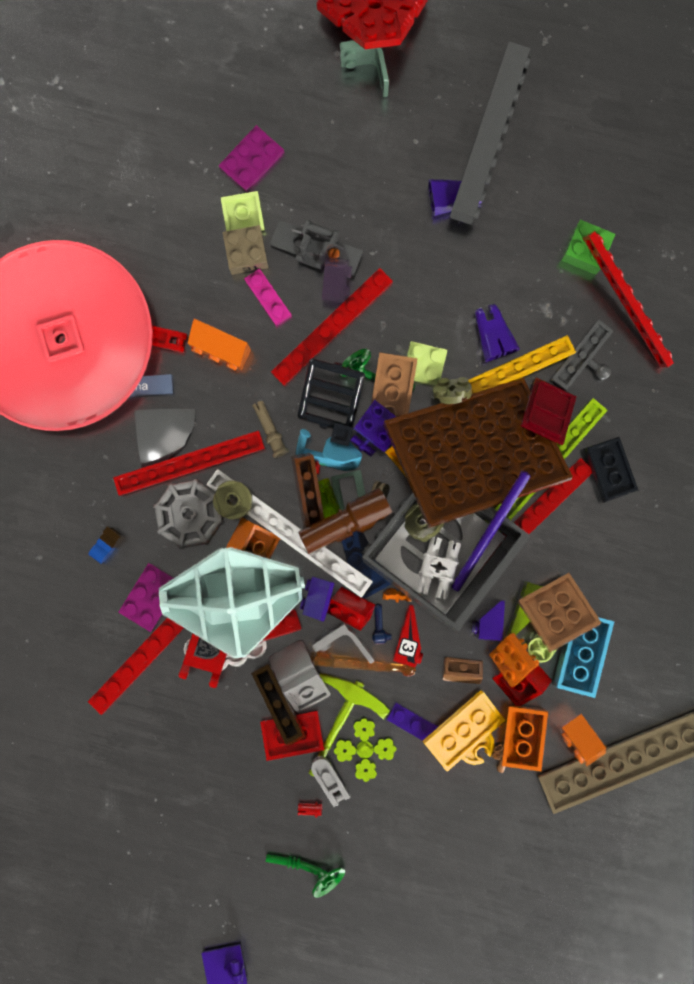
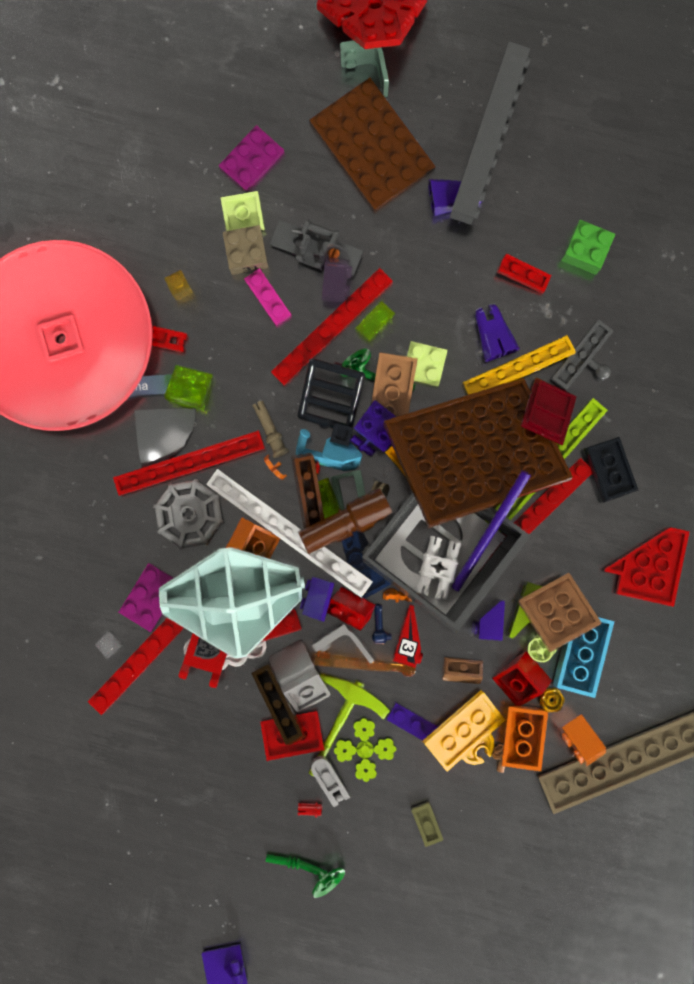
leg [88,526,125,564] -> none
orange slope [188,319,251,371] -> none
olive plate [213,481,253,520] -> none
olive plate [404,504,444,542] -> none
olive plate [433,377,472,404] -> none
orange plate [489,633,539,687] -> none
red plate [582,232,674,367] -> none
none -> clear plate [94,631,123,659]
none -> clear yellow brick [164,270,193,301]
none -> clear neon green plate [165,365,213,410]
none -> orange piece [264,454,287,480]
none -> reddish brown plate [309,77,436,212]
none -> clear neon green plate [356,301,395,342]
none -> olive plate [411,801,444,847]
none -> red hinge [497,253,552,294]
none -> yellow plate [540,688,565,712]
none -> red wing [603,527,690,607]

